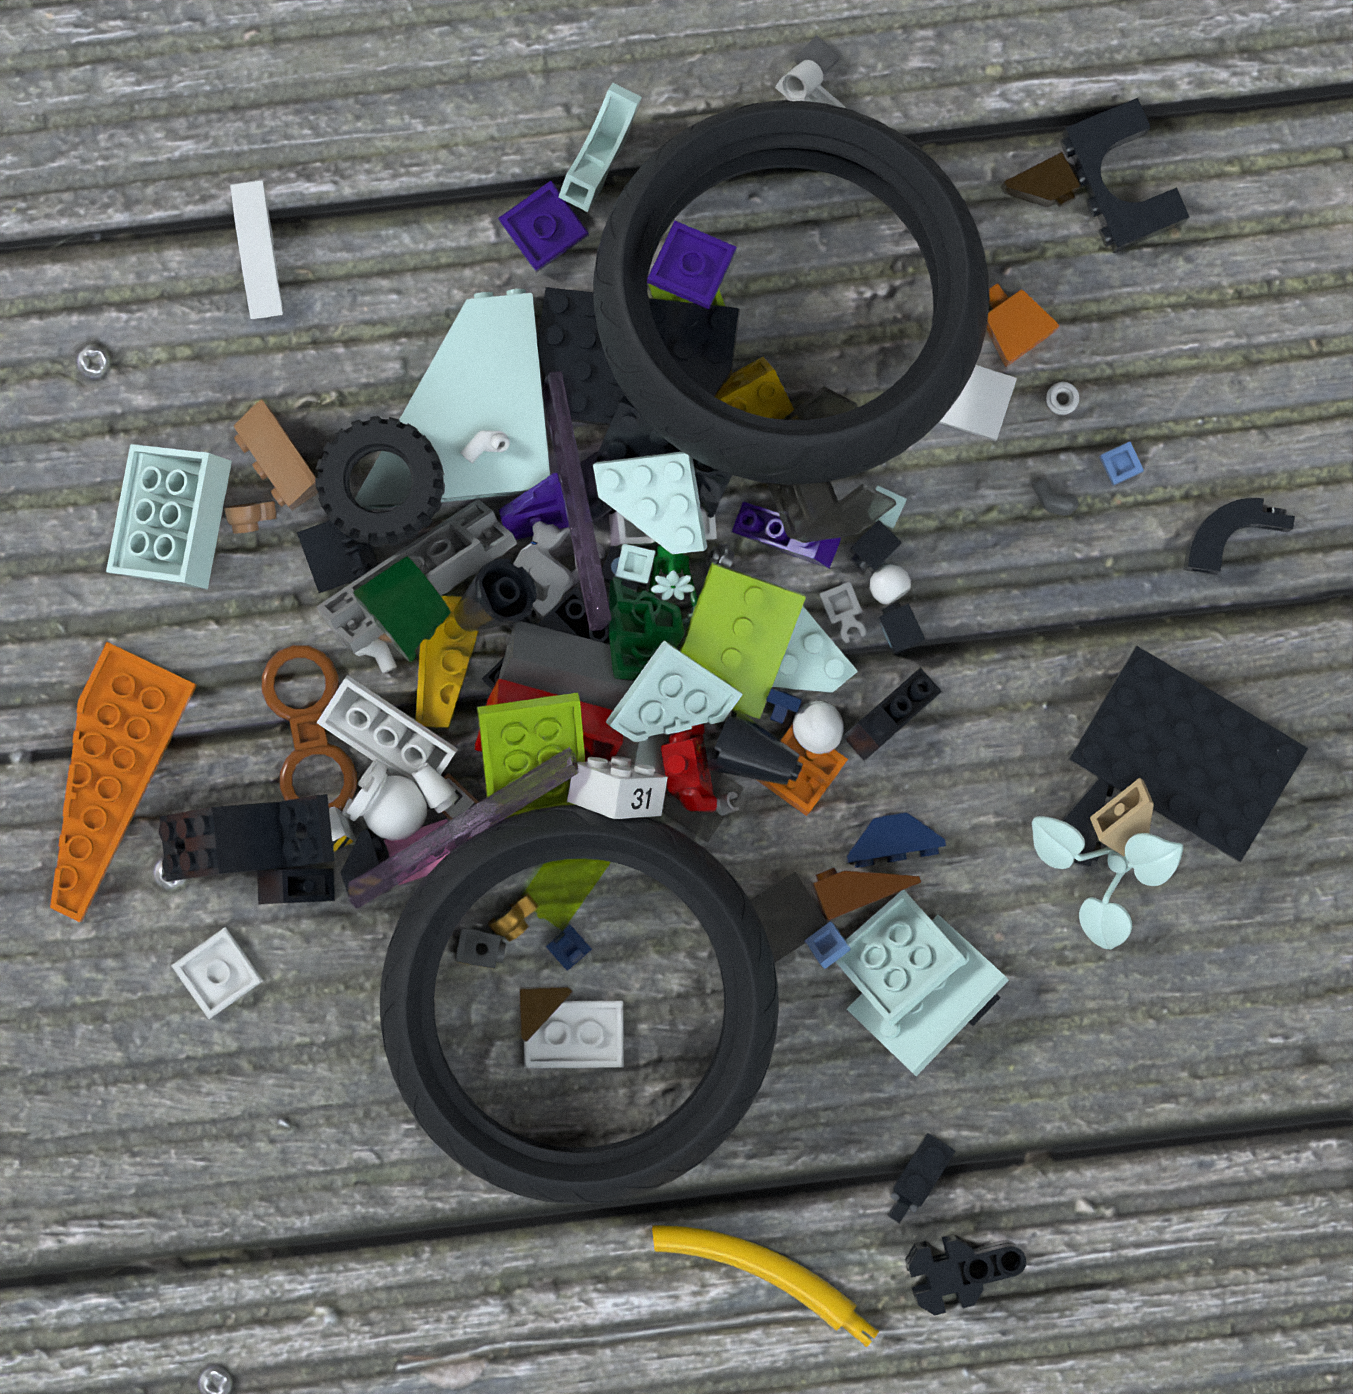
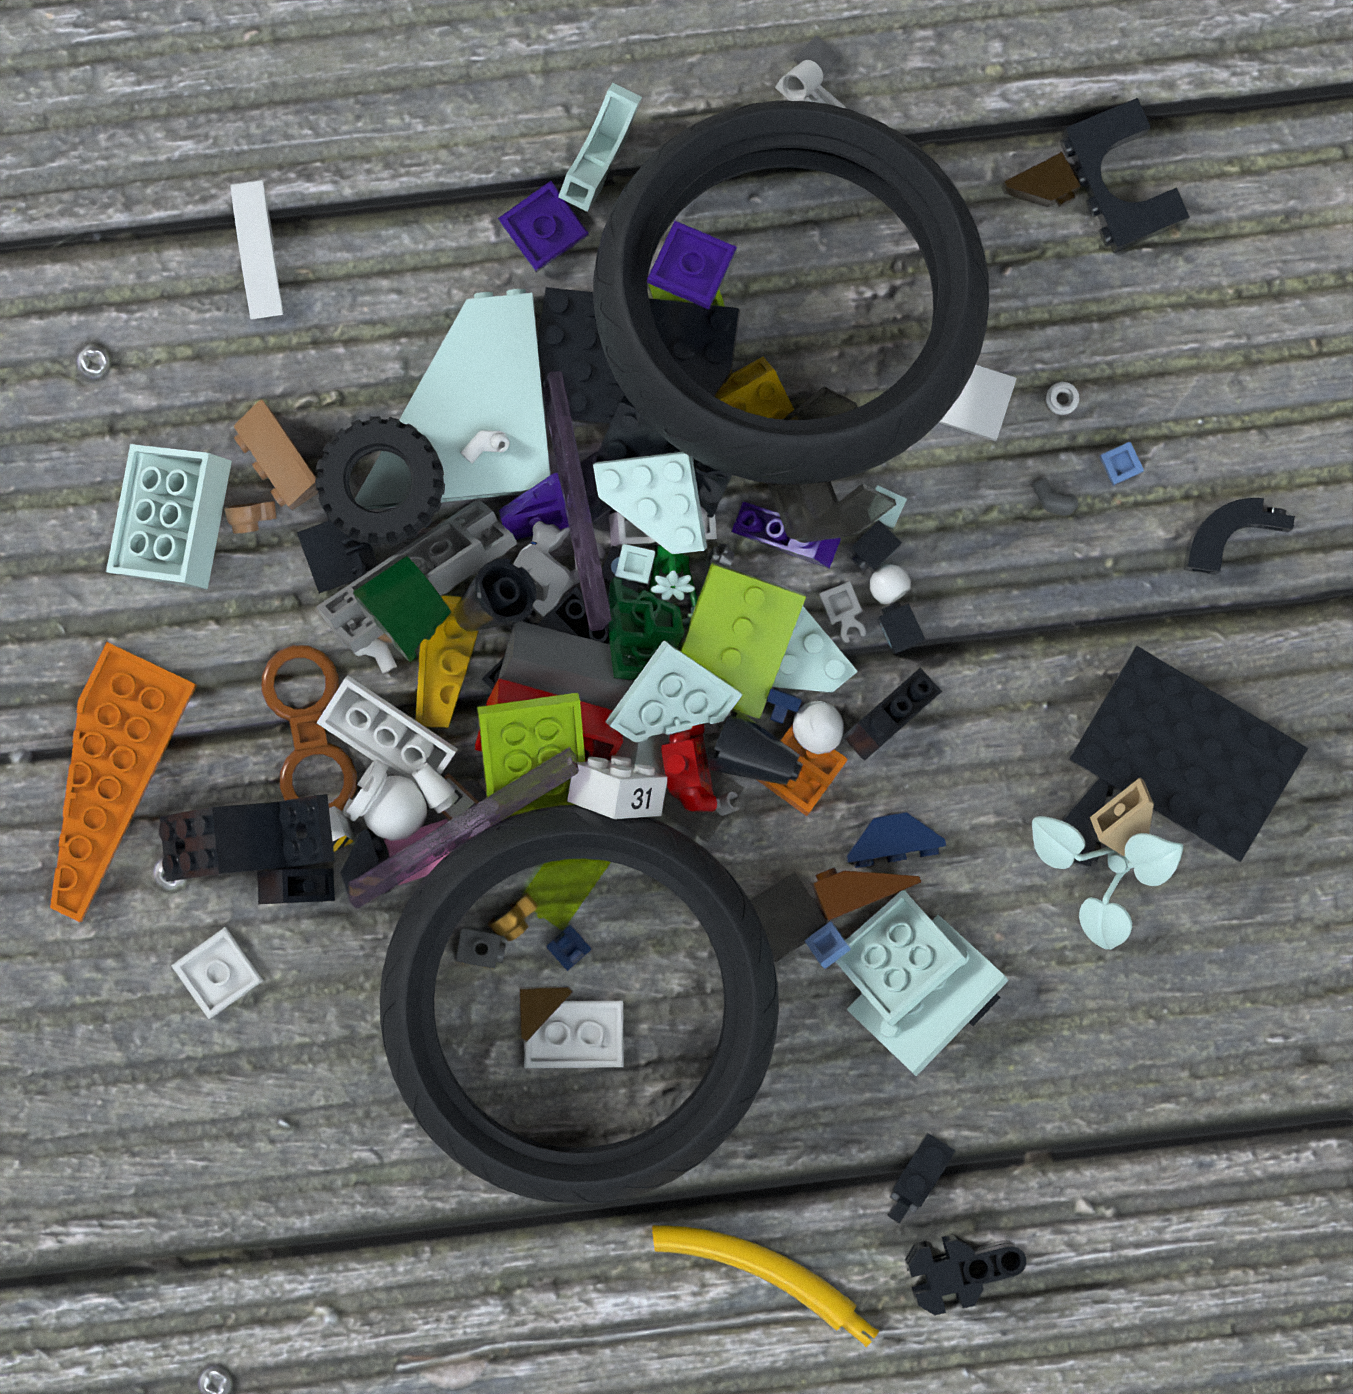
orange torso [986,283,1059,367] -> none

